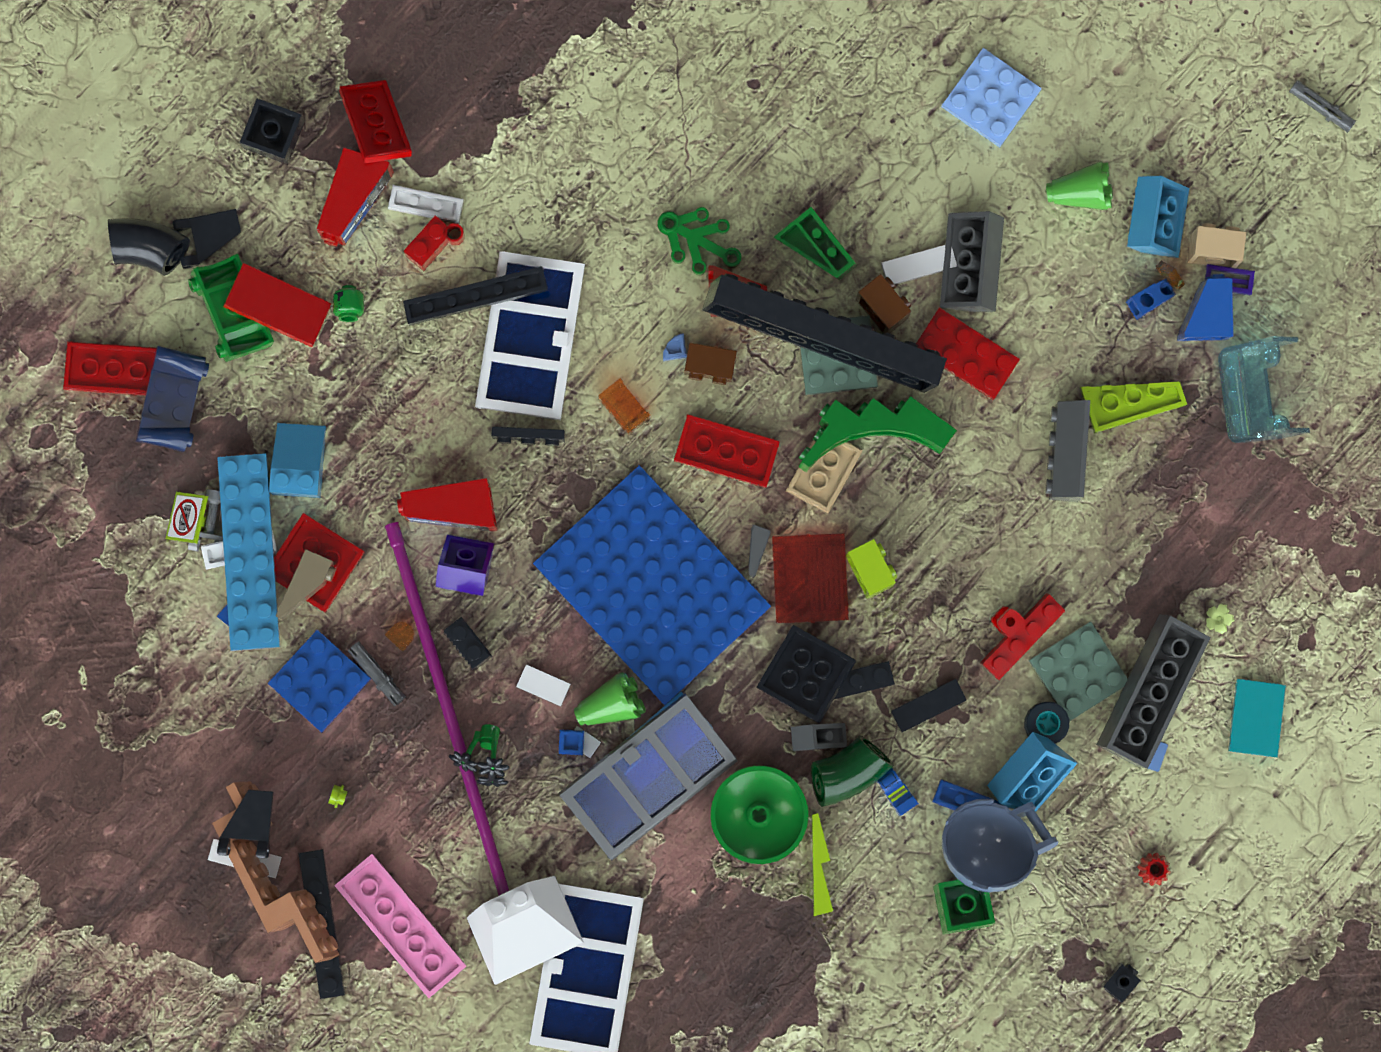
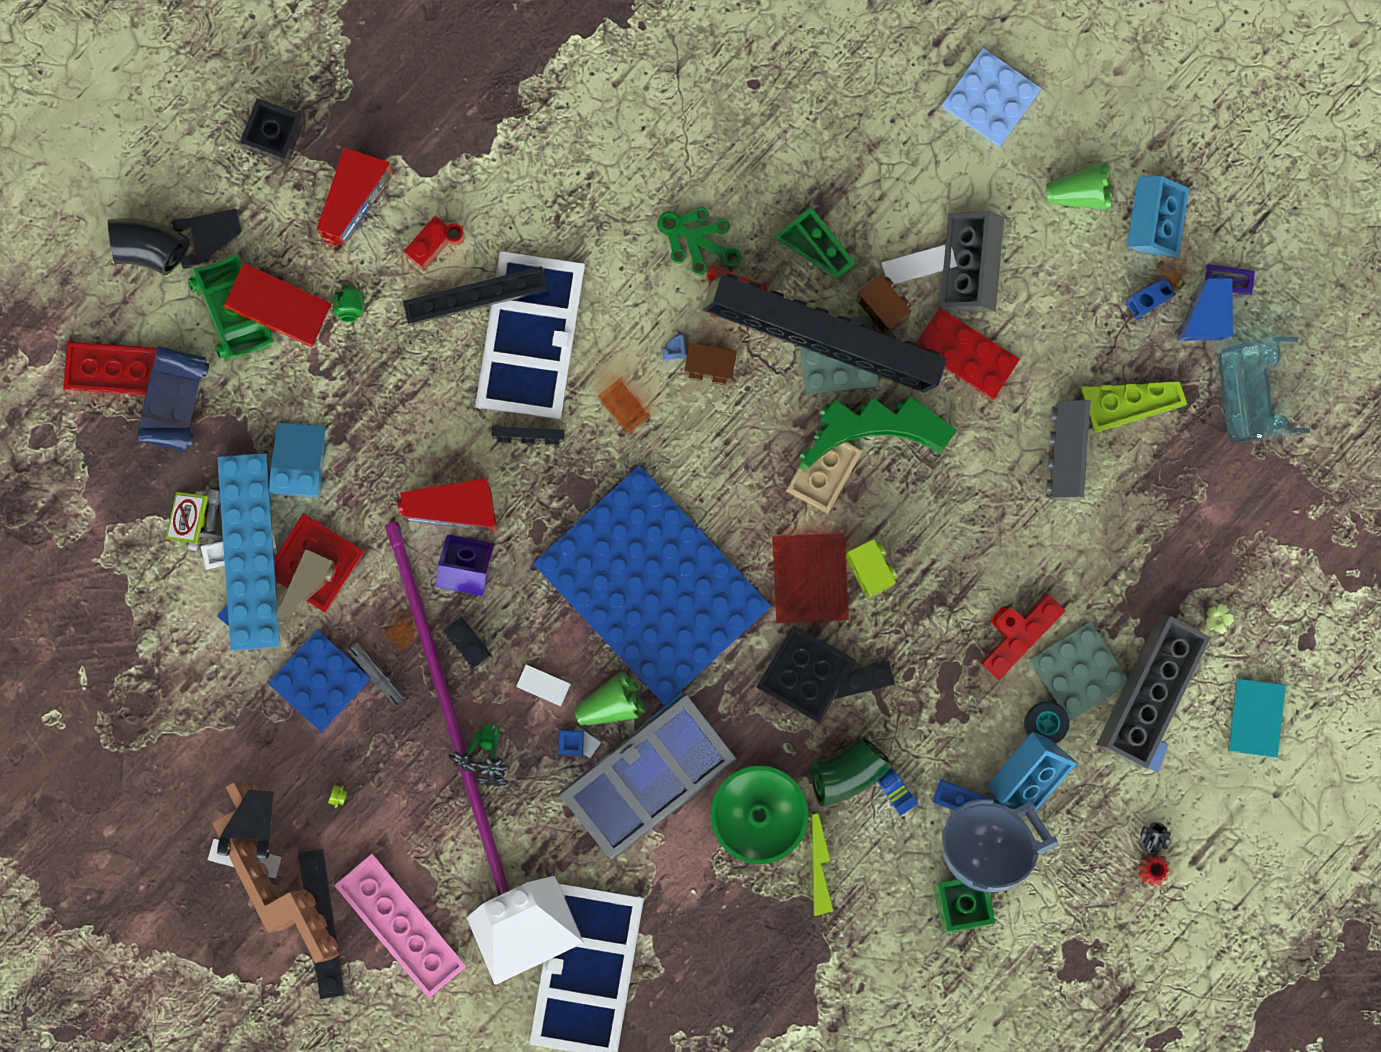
red tile [339,80,412,163] -> none
white tile [388,185,464,224] -> none
red plate [674,414,780,488] -> none
dark grey slope [748,525,771,578] -> none
dark grey slope [791,723,847,751] -> none
black tile [891,679,967,733] -> none
black brick [1100,963,1141,1003] -> none
tan brick [1187,223,1246,268] -> none
dark grey pin [1289,80,1356,133] -> none
none -> black gear [1140,822,1171,853]

